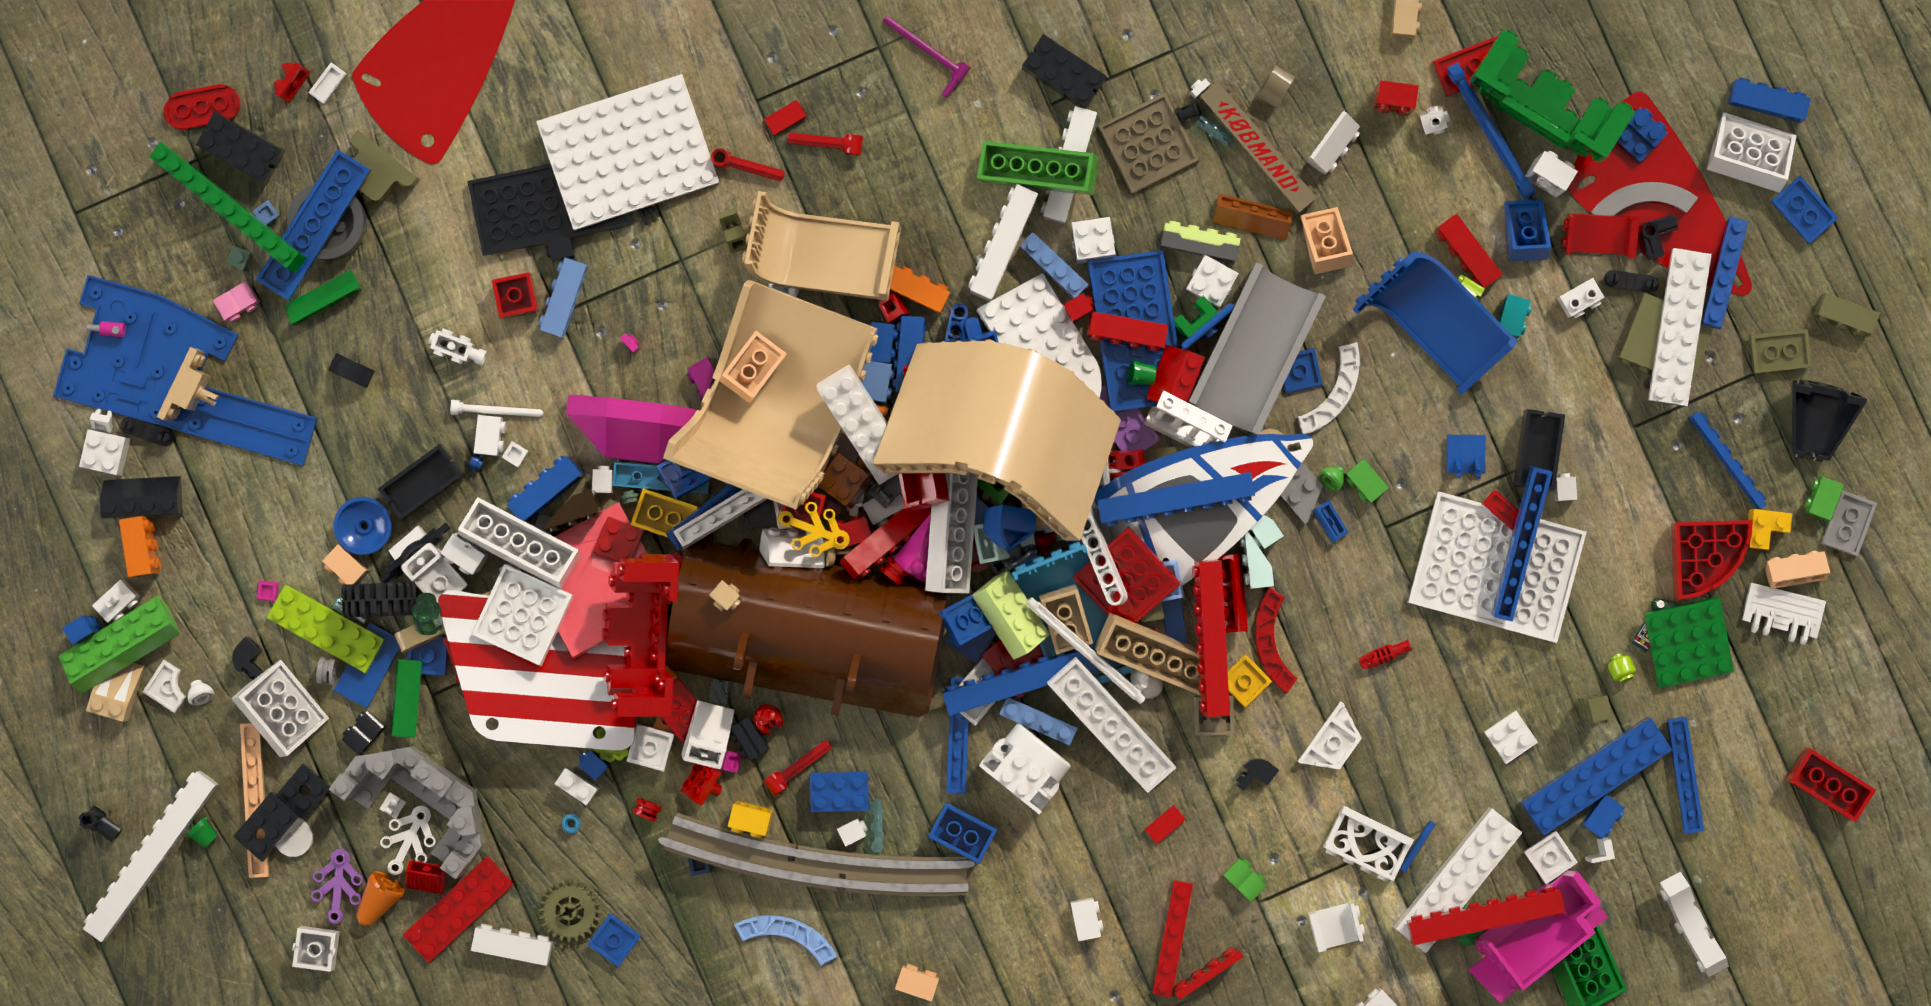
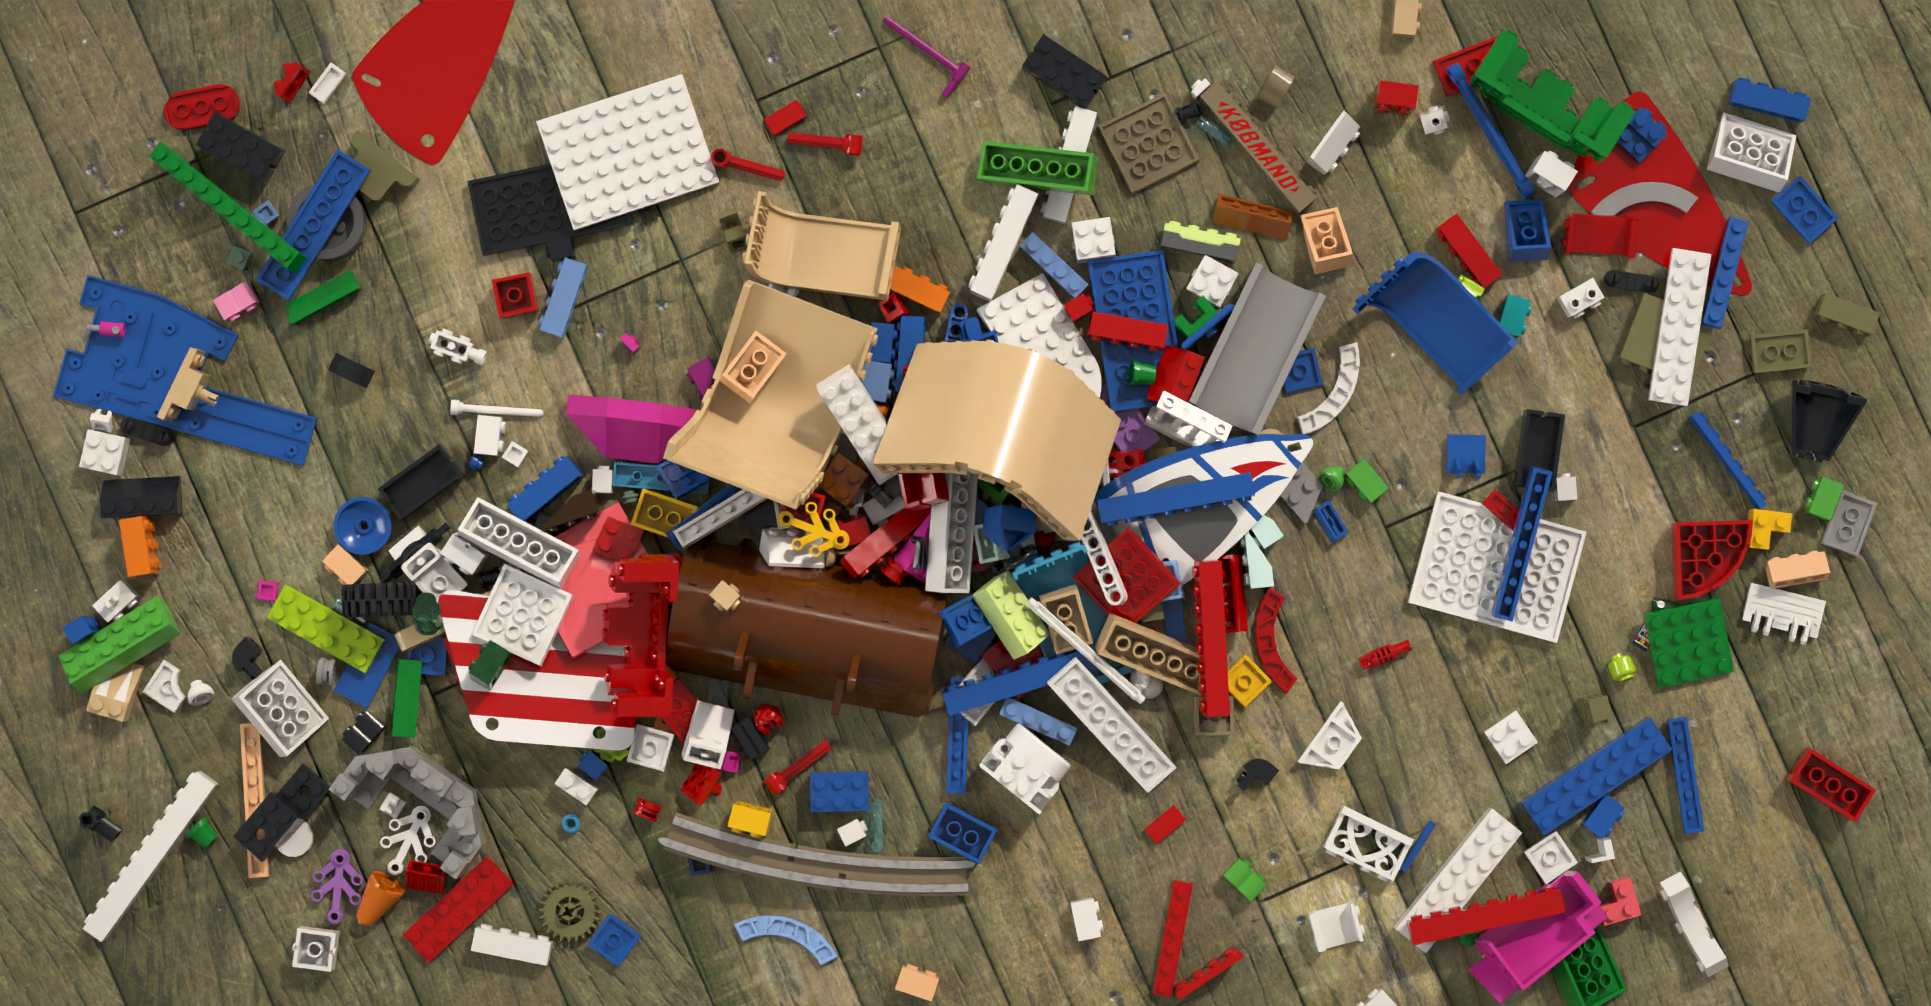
black piece [1638,214,1678,260] -> none
none -> dark green brick [468,640,511,691]
none -> black bush [478,567,500,588]
none -> black piece [911,536,928,570]
none -> coral brick [1599,876,1641,926]

